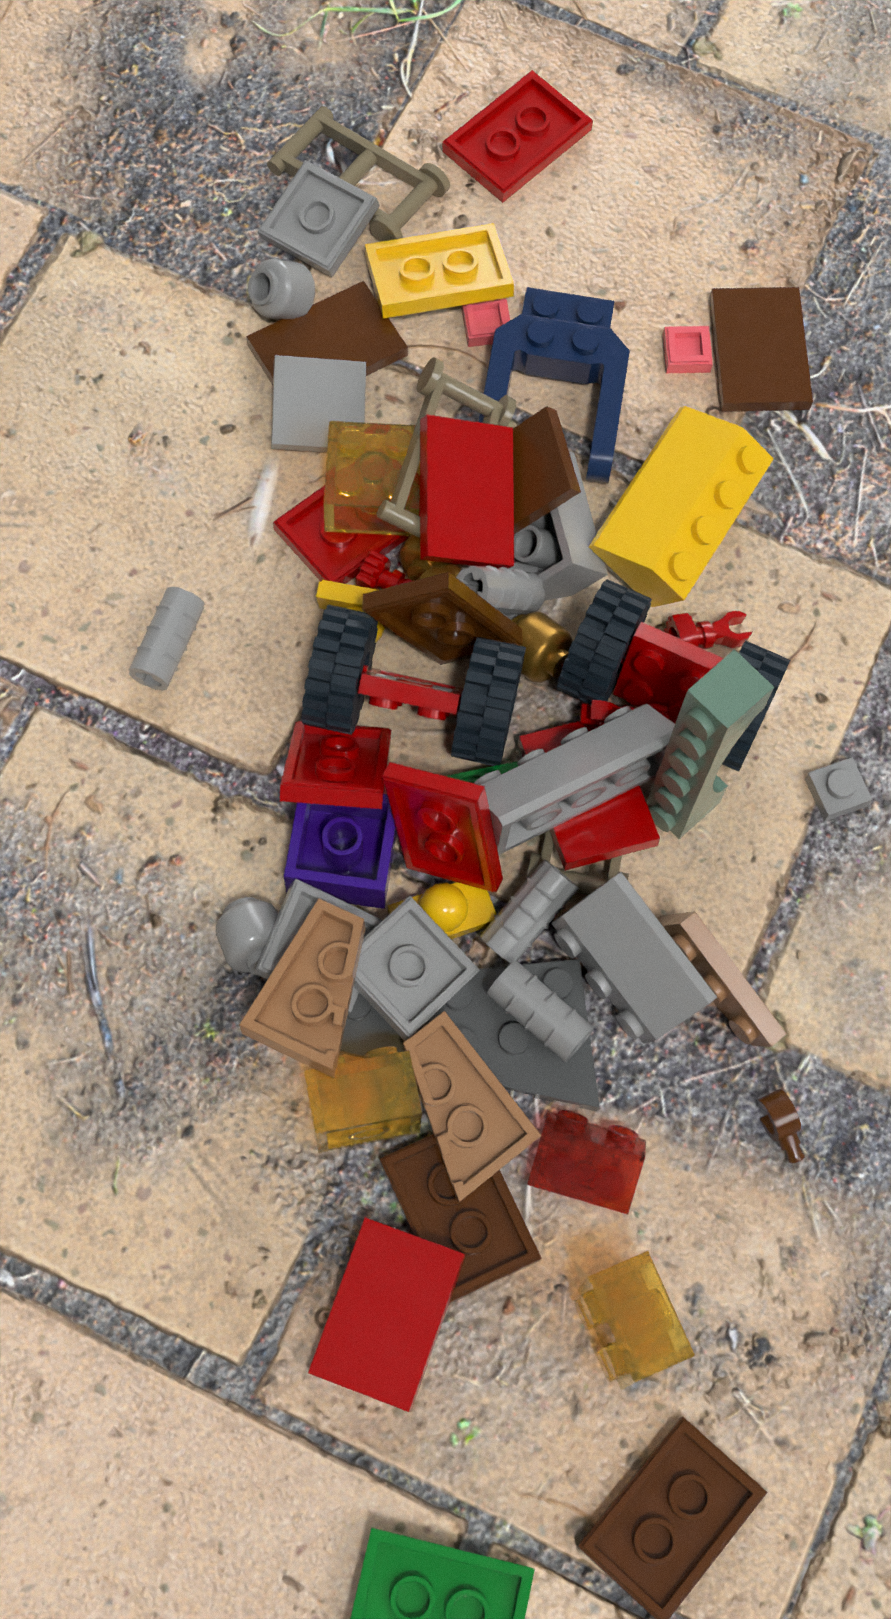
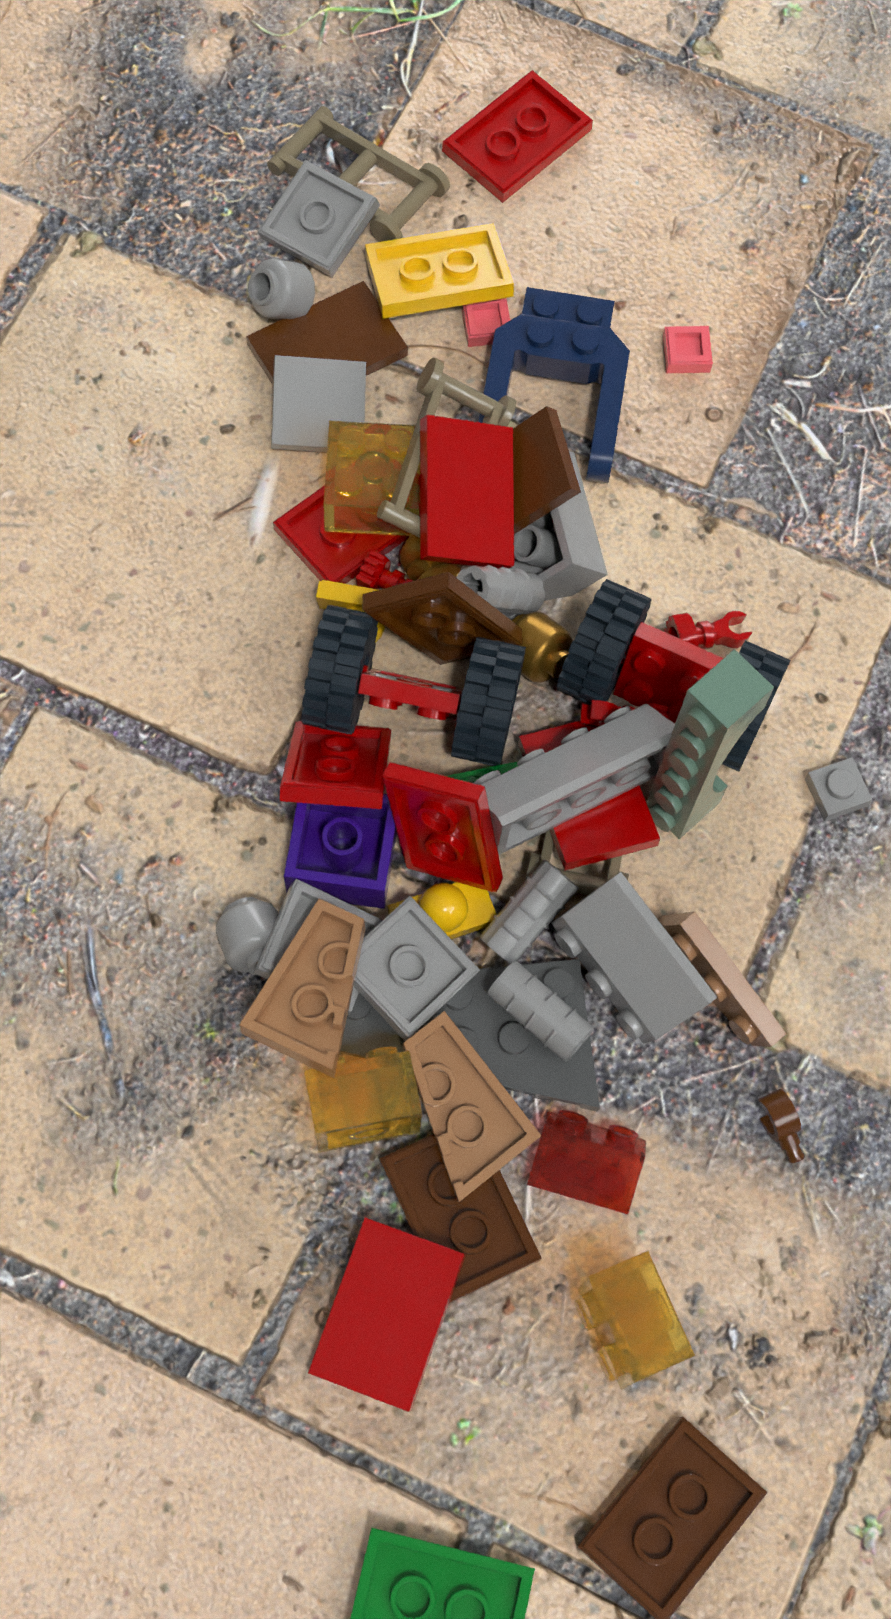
light grey axle [129,587,204,691] -> none
yellow slope [588,406,774,607] -> none
reddish brown tile [709,287,813,412] -> none

